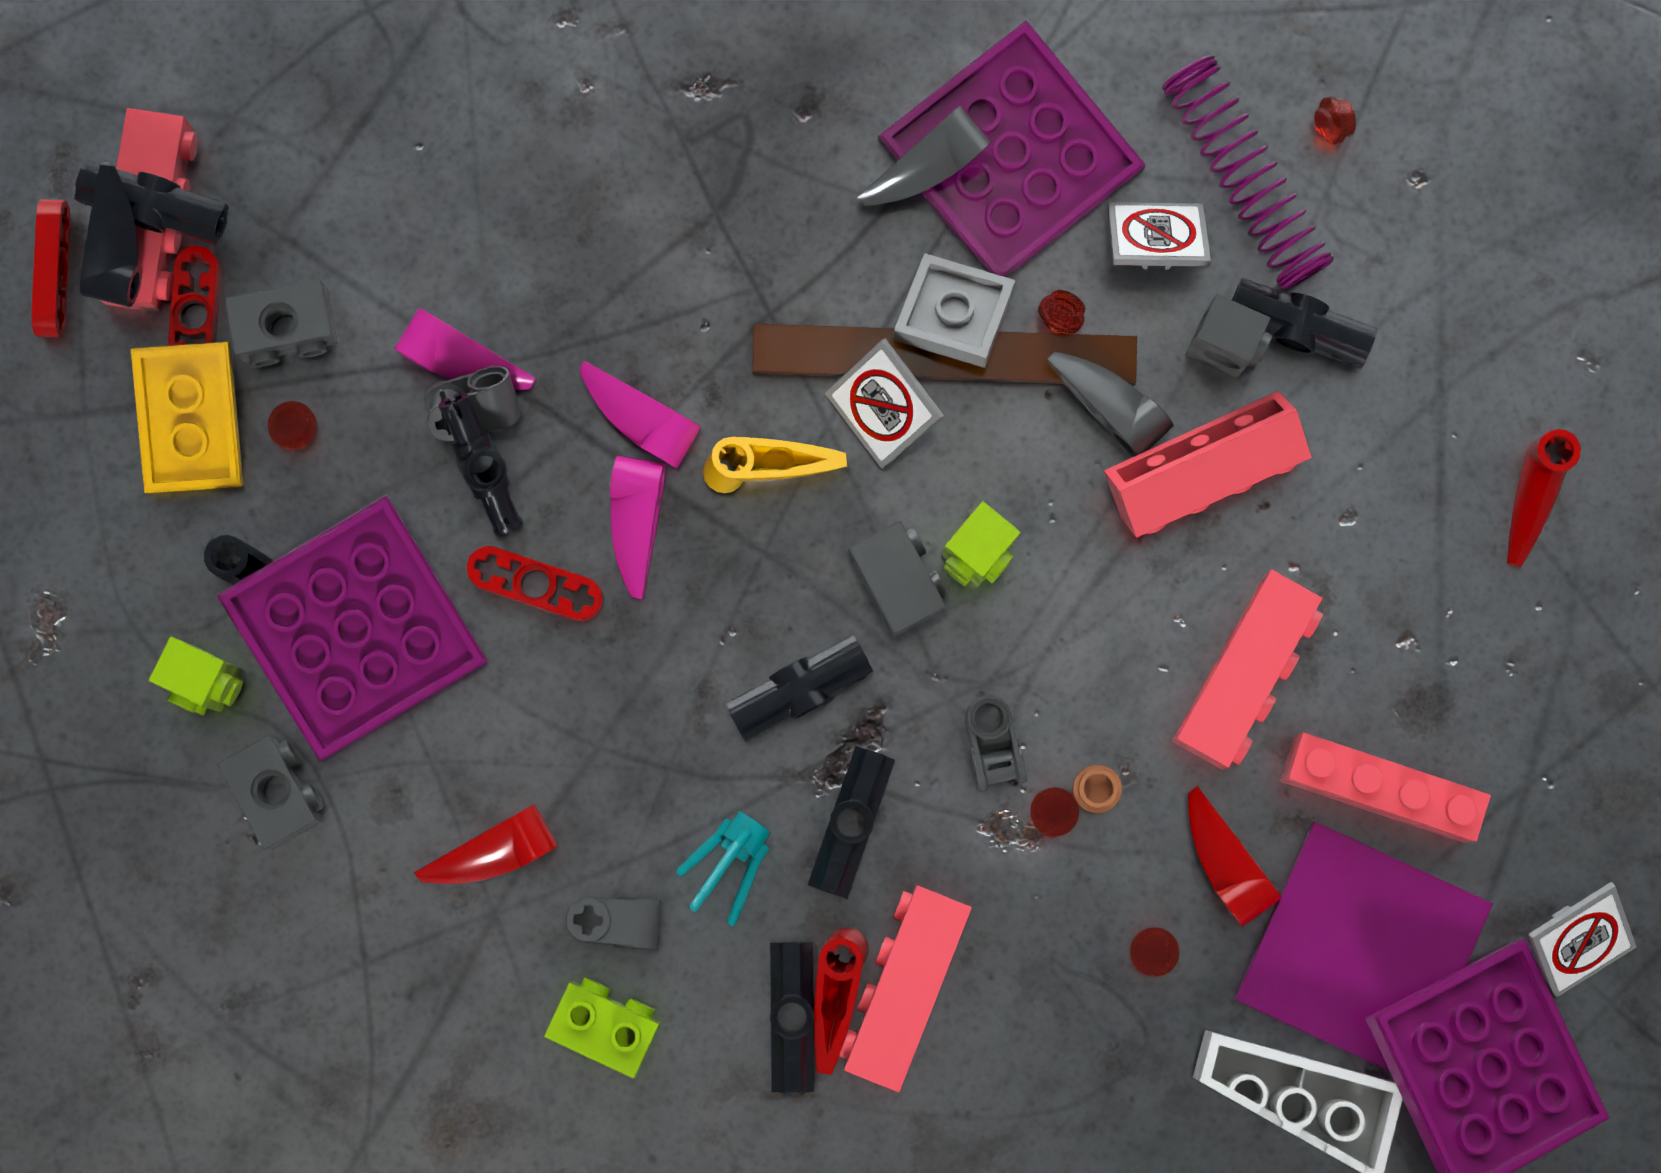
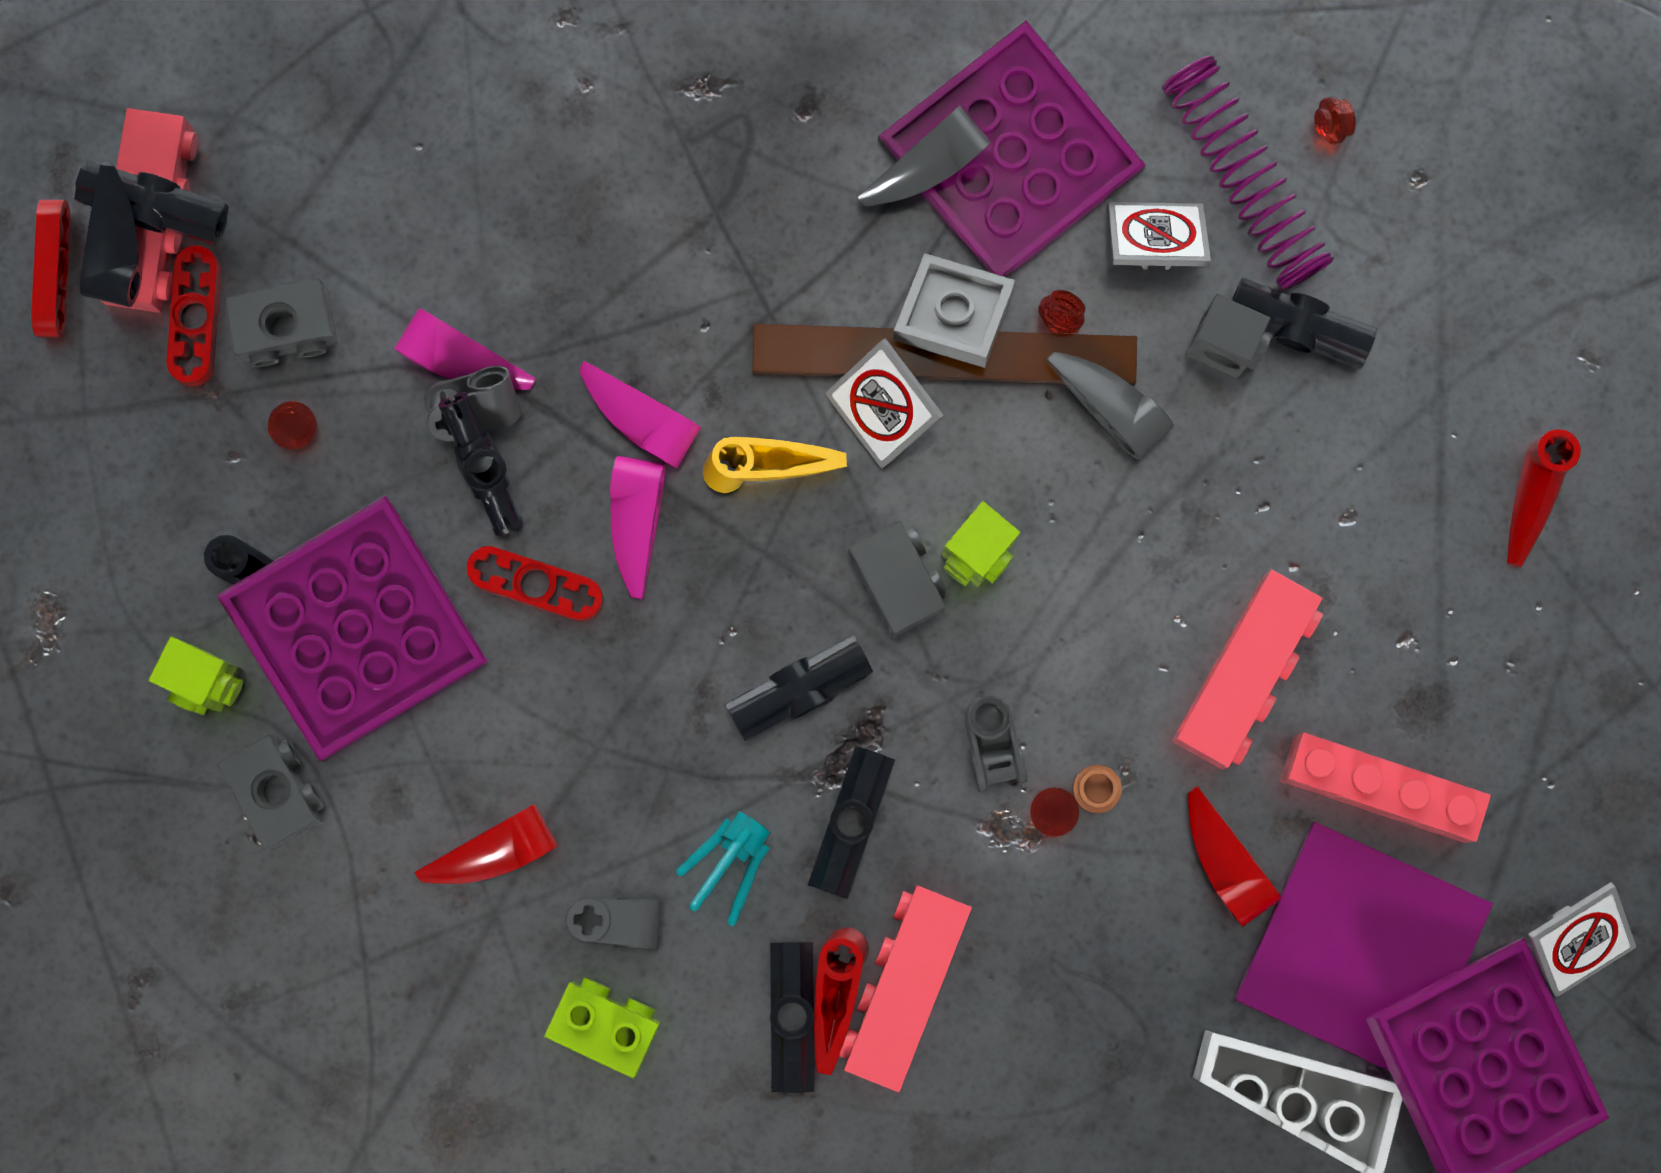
yellow tile [131,341,244,493] -> none
coral brick [1104,391,1312,538] -> none
clear red plate [1130,927,1179,977] -> none

